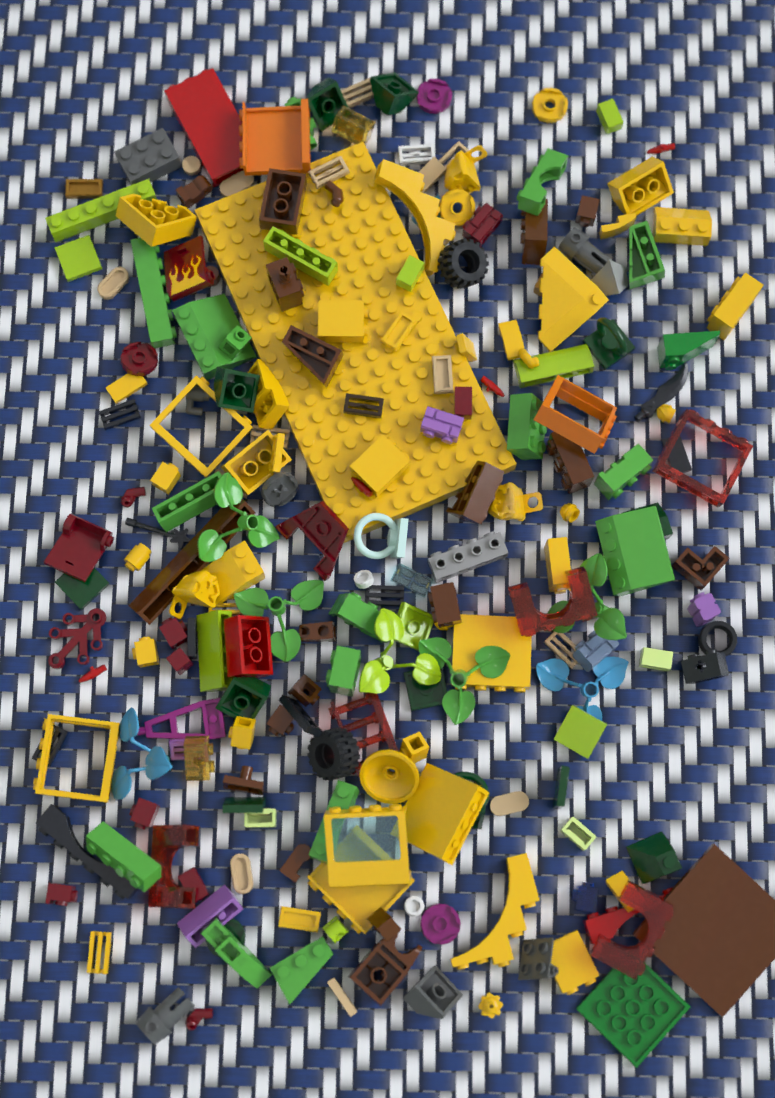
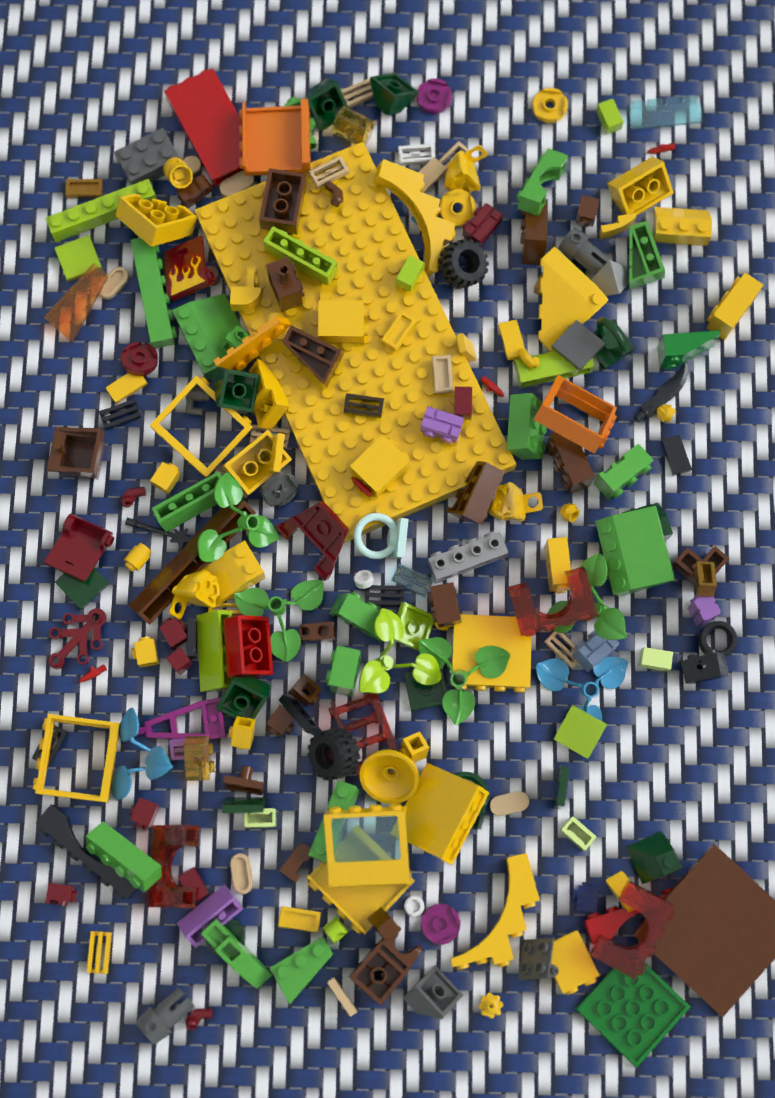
clear red window [652,409,753,507] -> none
none -> clear orange wing [44,263,109,343]
none -> reddish brown piece [47,427,105,480]
none -> yellow wheel [163,157,193,188]
none -> light orange wing [213,316,291,371]
none -> yellow brick [230,269,263,311]
none -> dark grey tile [552,320,605,371]
none -> clear light blue windscreen [628,95,703,130]
none -> pearl gold piece [694,561,717,597]

